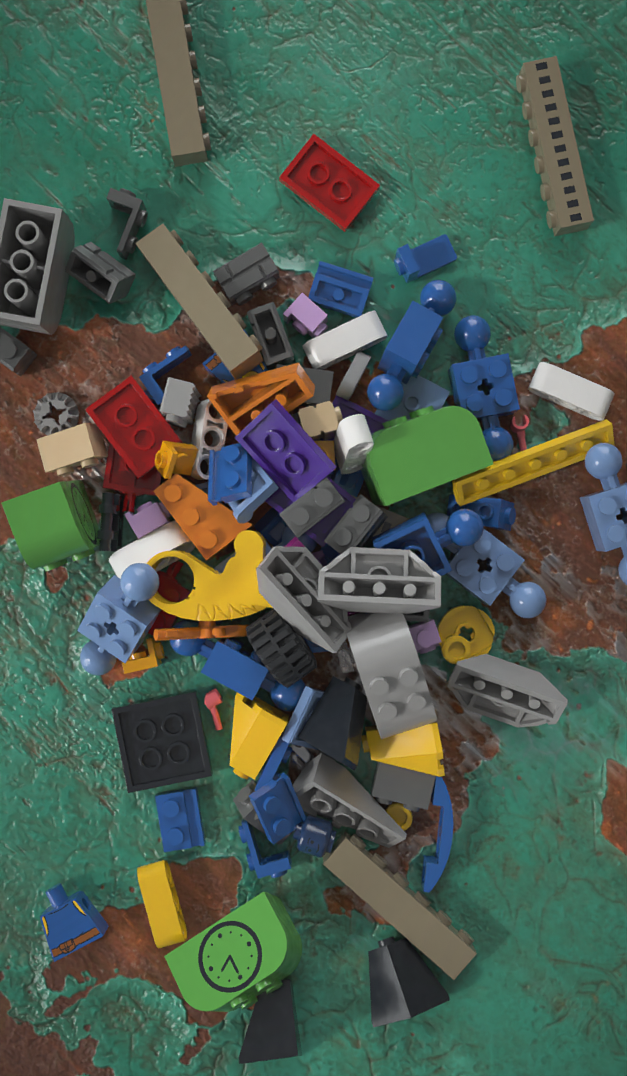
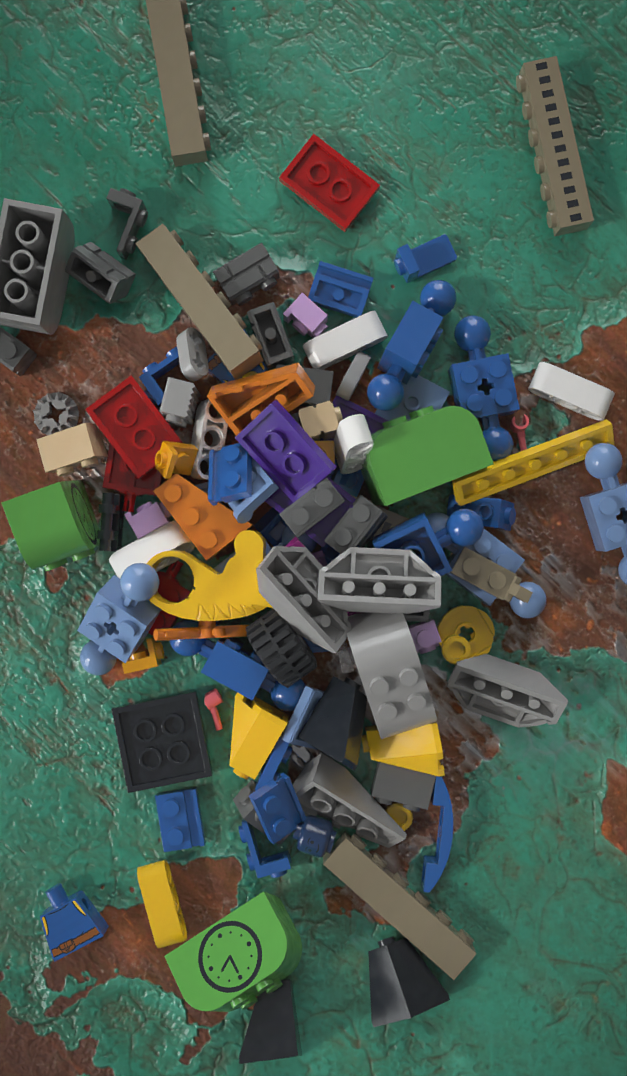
none -> light grey beam [176,327,209,382]
none -> dark tan hinge [450,547,533,603]

